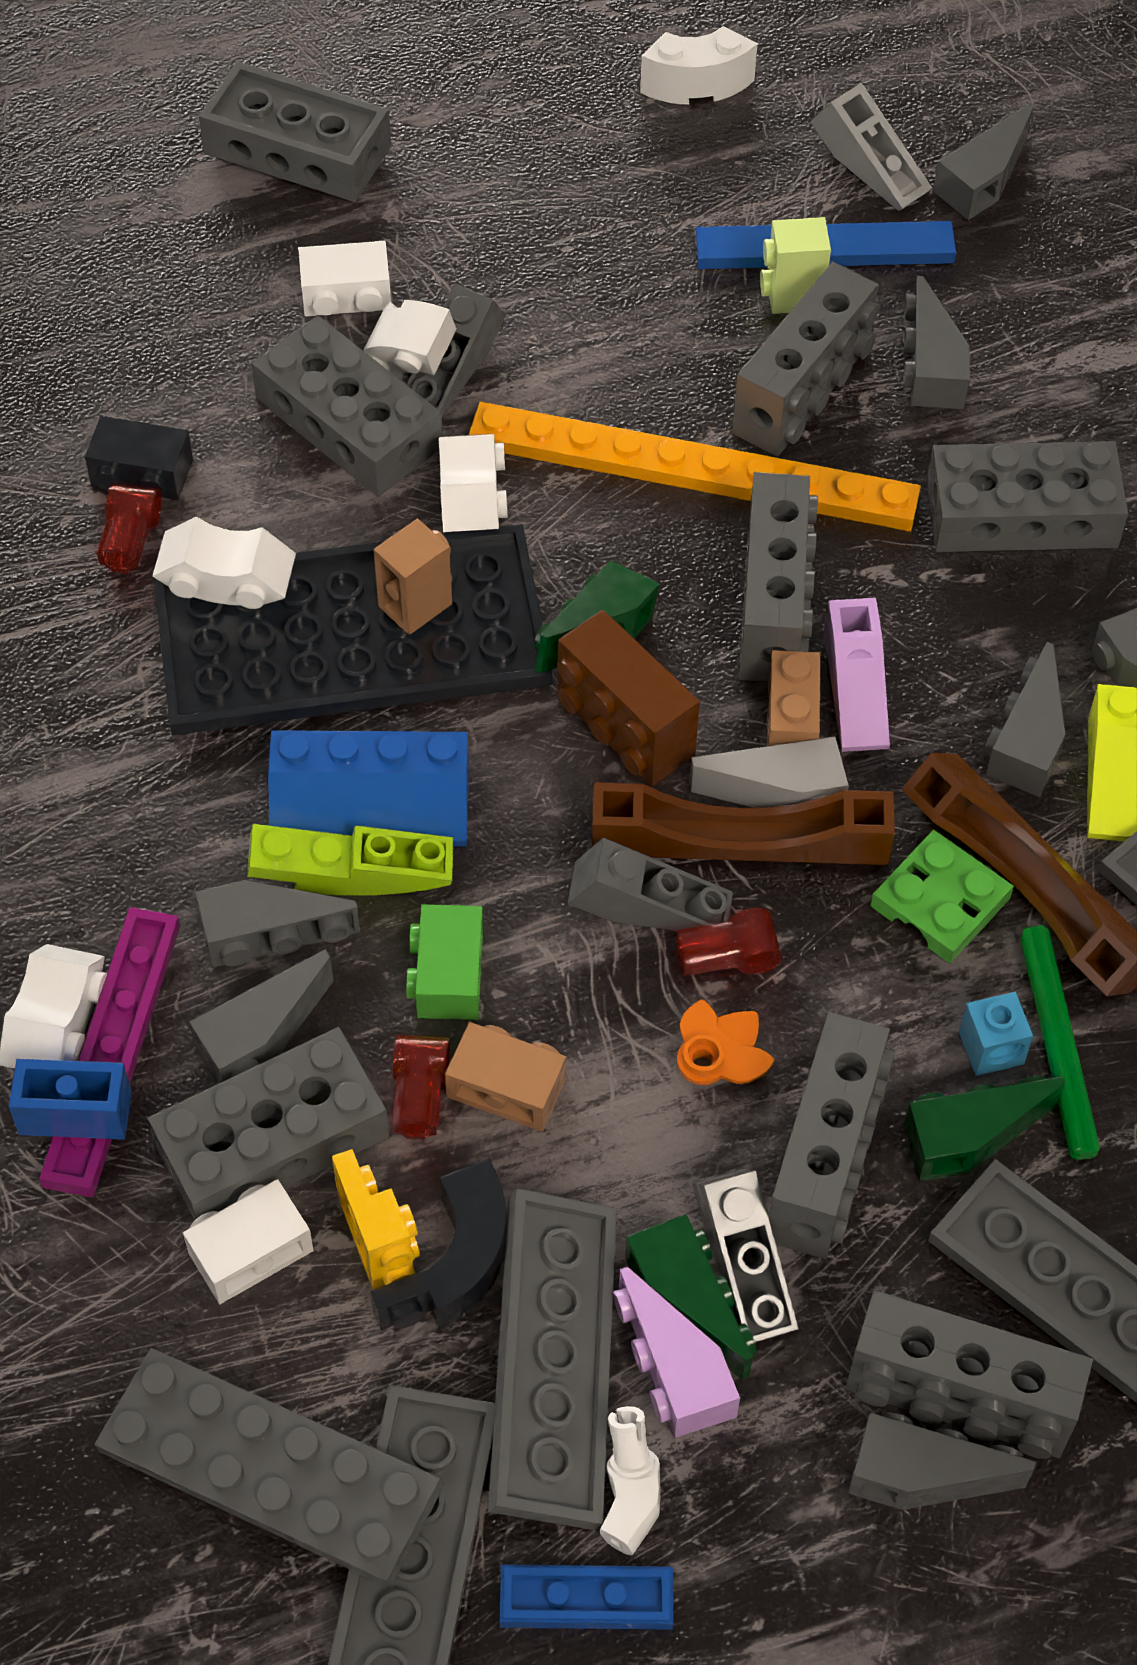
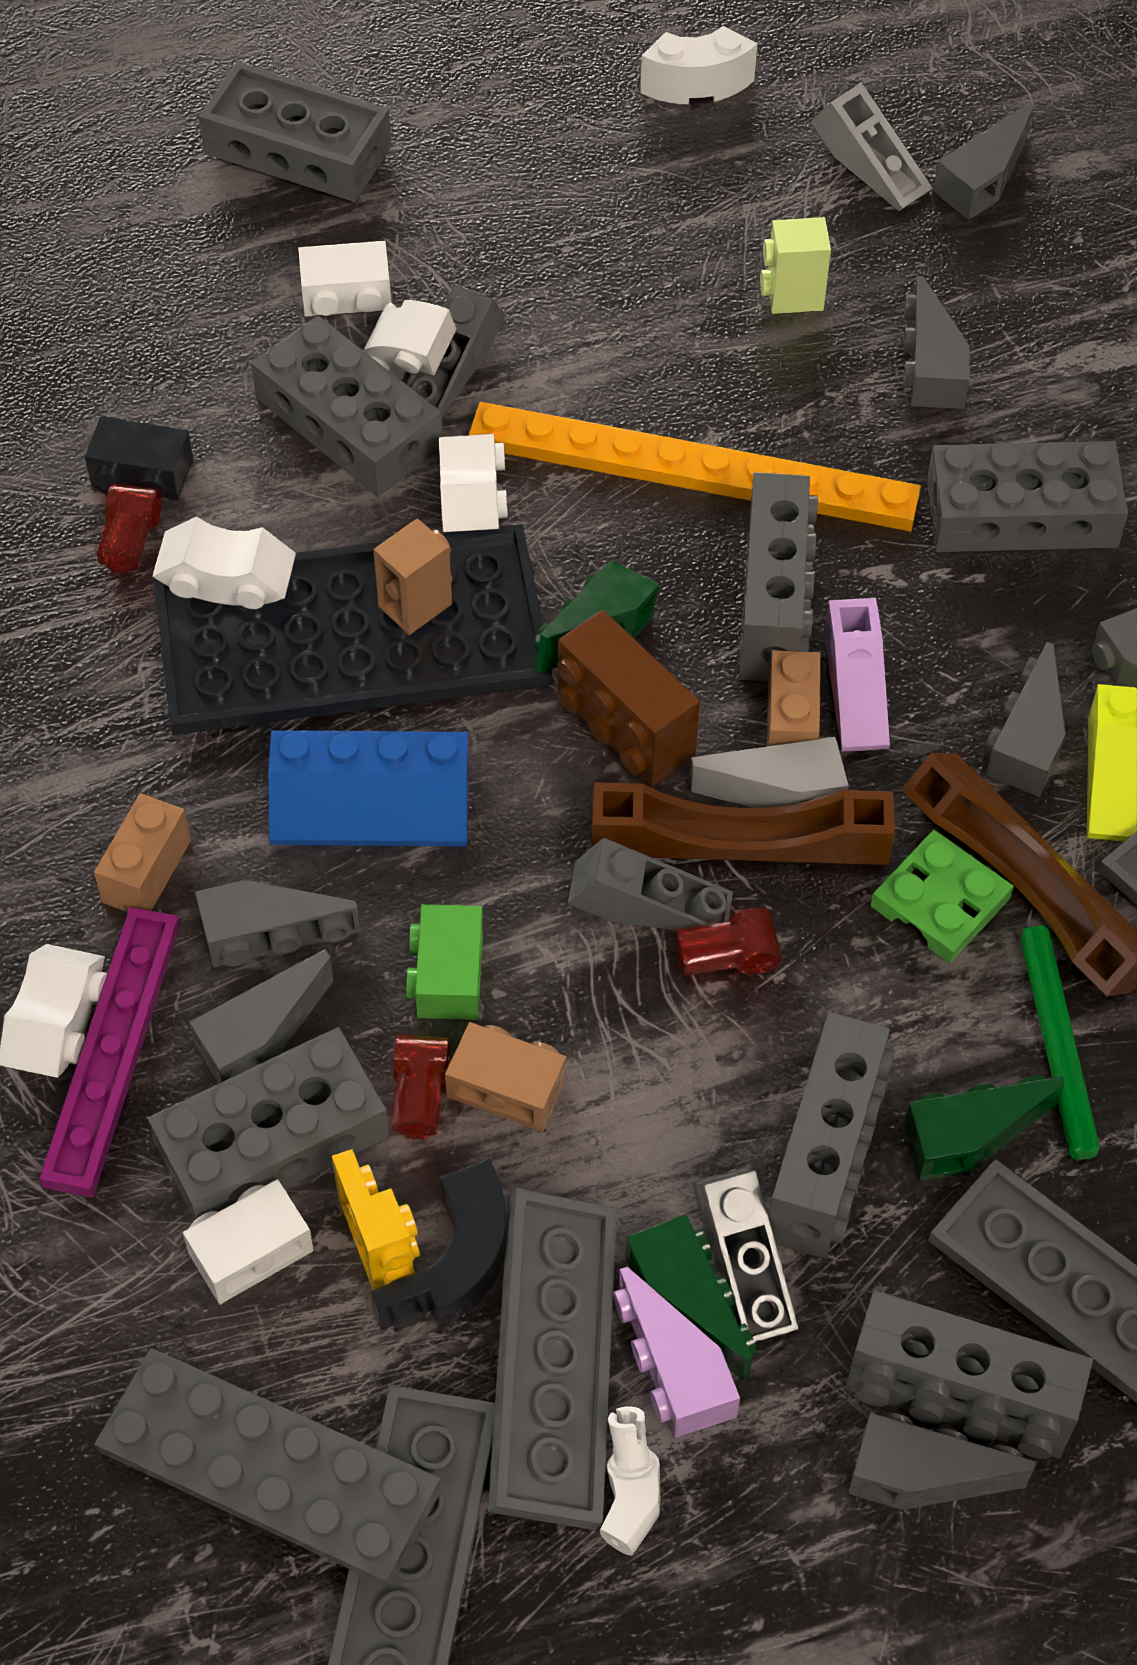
blue brick [9,1059,132,1139] -> none
lime slope [247,824,453,895] -> none
blue tile [500,1565,673,1630] -> none
orange plate [677,999,774,1085] -> none
blue tile [695,221,956,269] -> none
dark grey brick [732,262,880,457] -> none
dark azure brick [959,991,1033,1076] -> none
none -> medium nougat brick [94,793,191,912]

